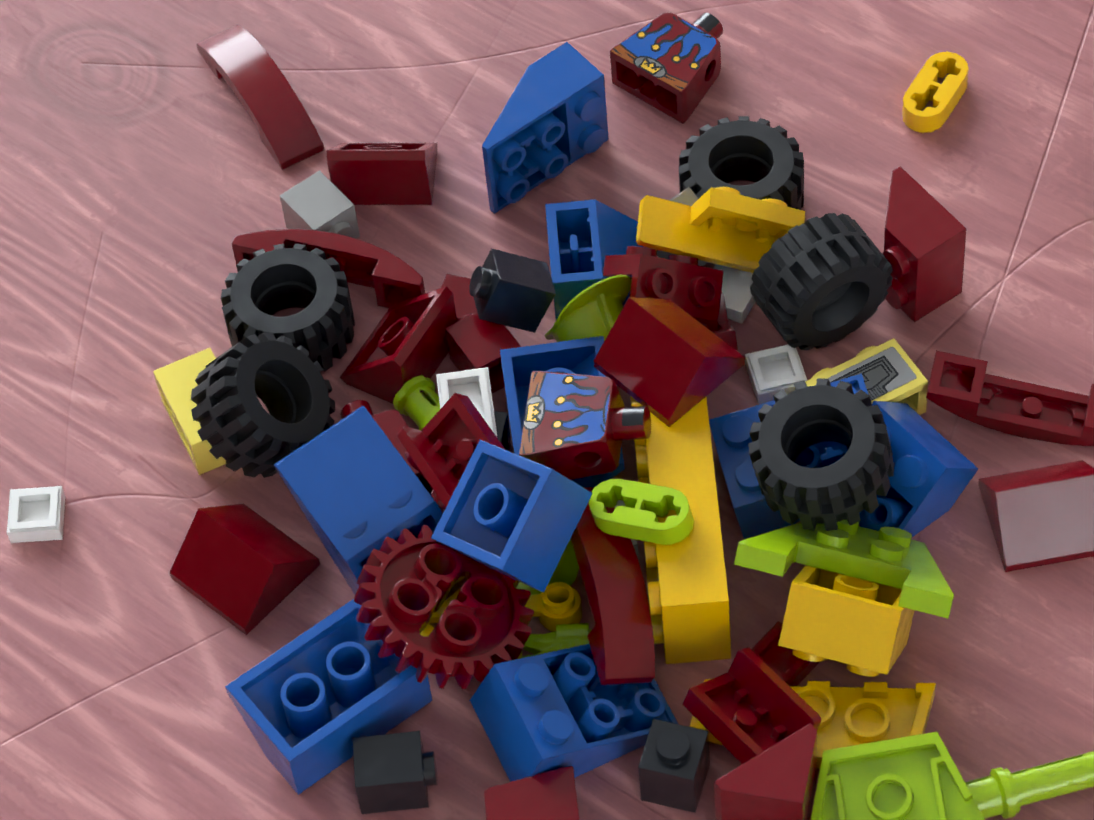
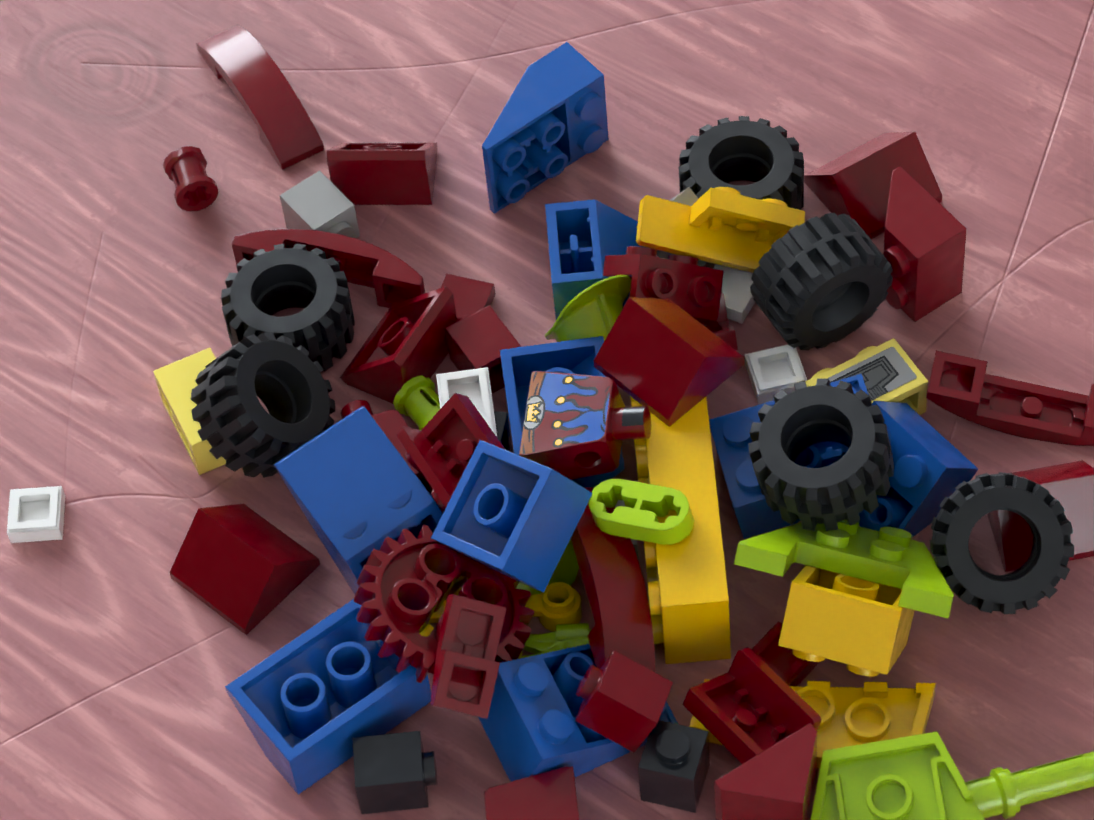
black brick [469,248,556,333] -> none
dark red torso [610,12,723,124] -> none
yellow beam [902,52,968,133] -> none
none -> dark red bush [163,146,219,212]
none -> dark red slope [431,594,507,719]
none -> dark red brick [575,650,673,753]
none -> dark red slope [804,132,942,239]
none -> black tyre [930,472,1075,615]

